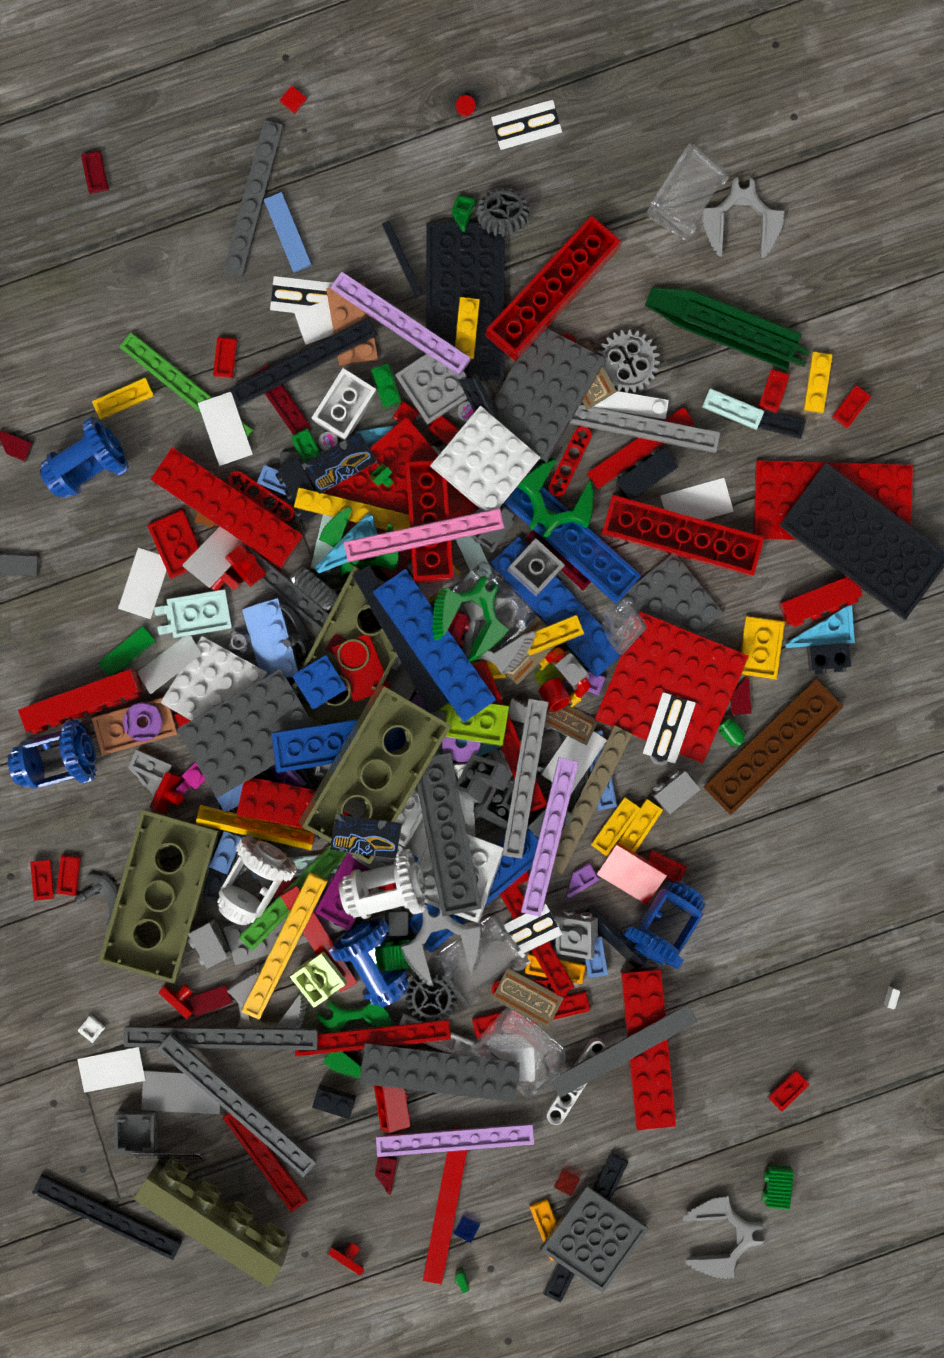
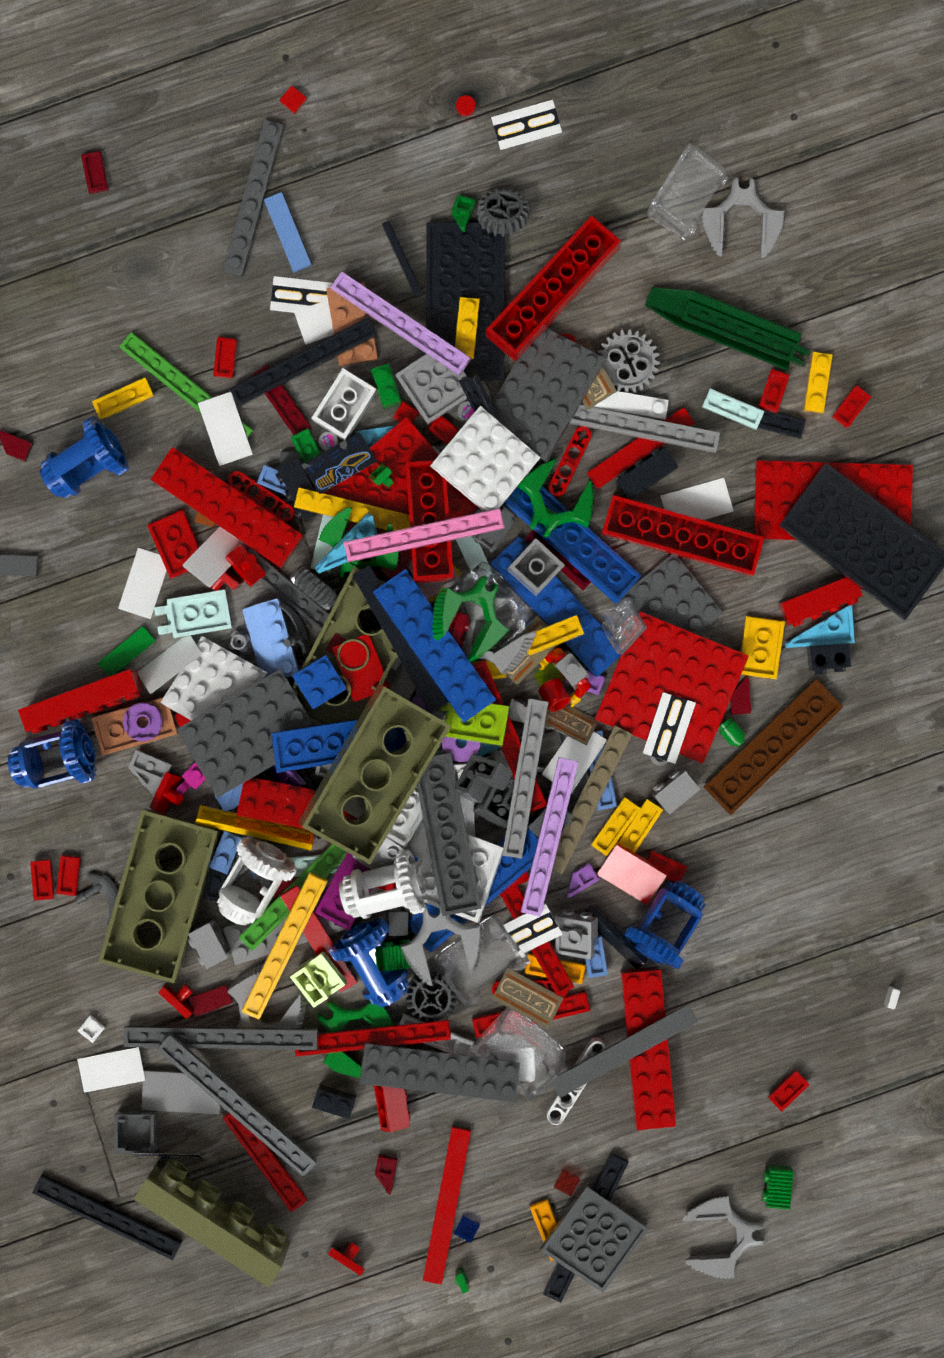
black sticker [330,814,402,859] -> none
lavender plate [376,1123,534,1157] -> none

